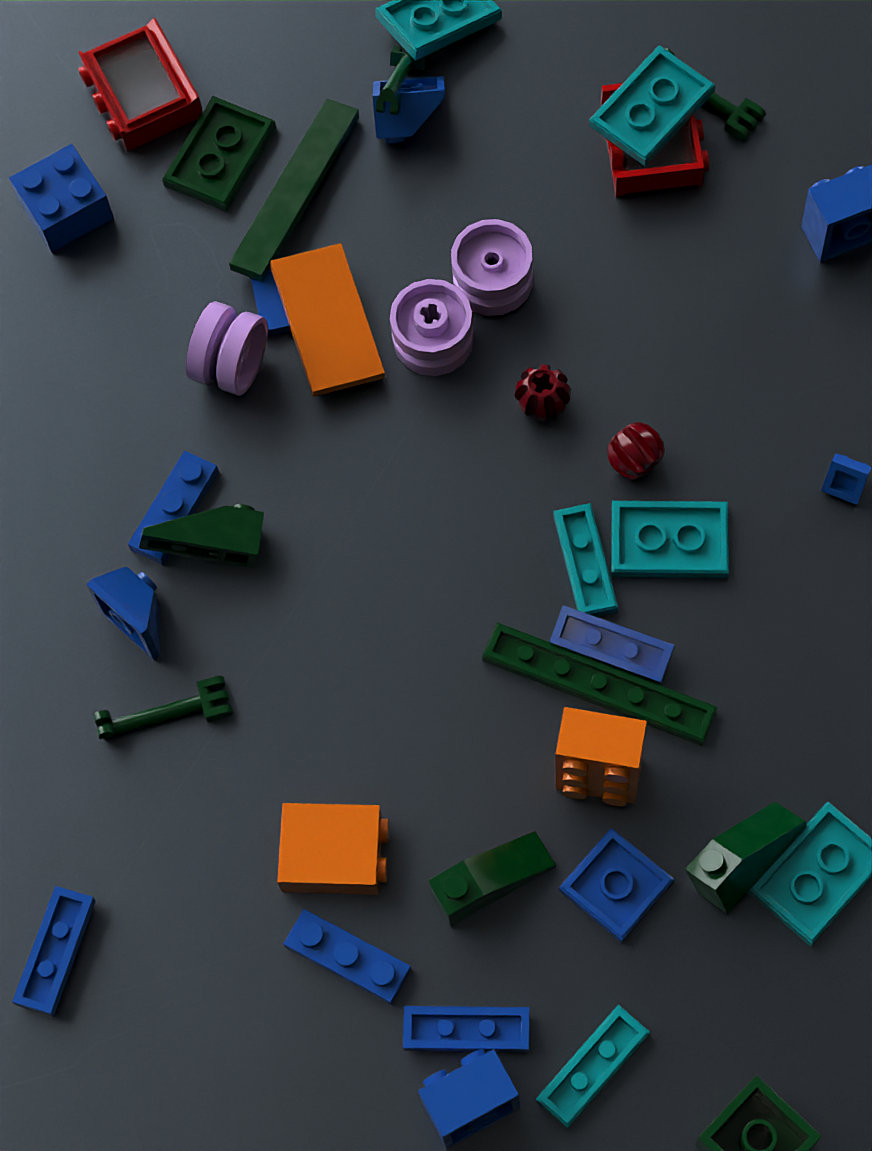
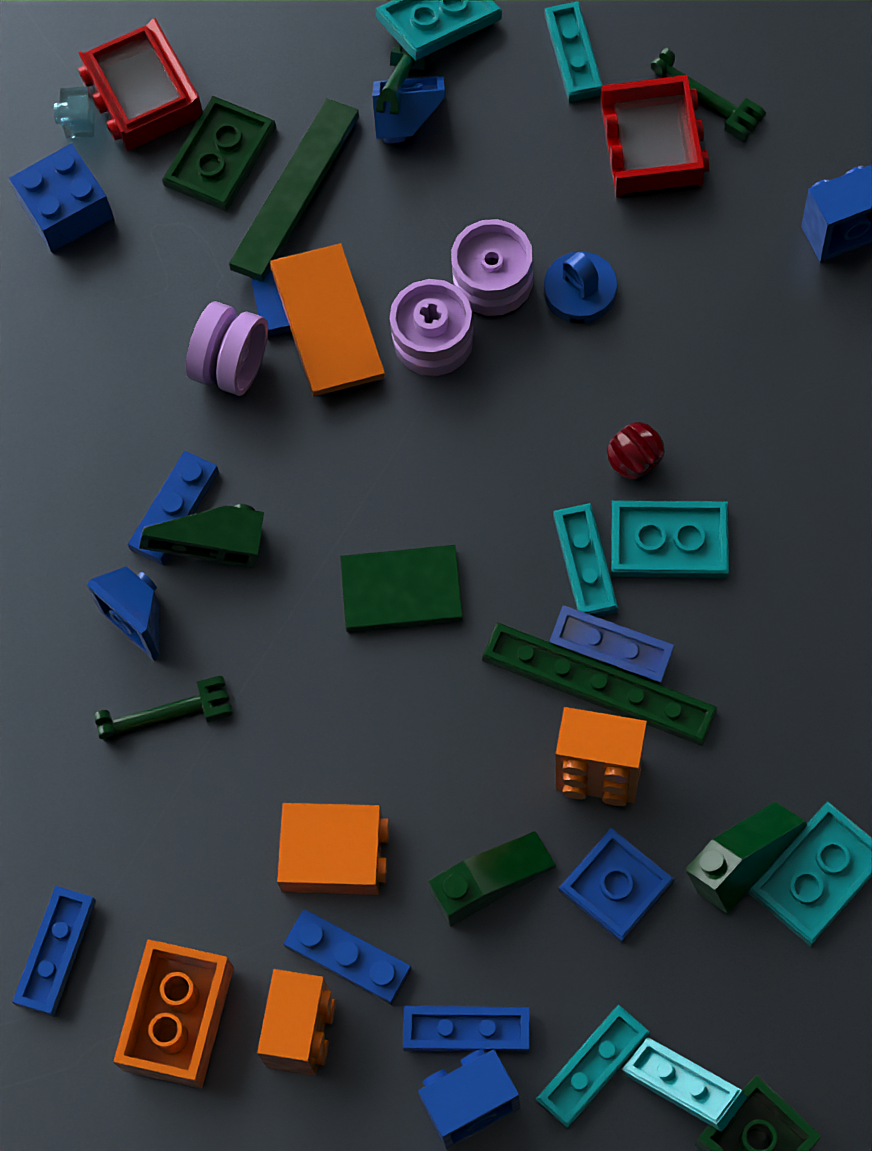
dark red piece [514,364,571,421] -> none
teal tile [589,45,715,166] -> none
blue tile [821,453,872,505] -> none
none -> clear light blue plate [54,87,95,138]
none -> orange brick [113,939,234,1089]
none -> orange brick [257,969,336,1076]
none -> dark green tile [340,545,463,632]
none -> blue tile [544,251,617,323]
none -> teal tile [545,1,603,102]
none -> tile [622,1037,747,1132]

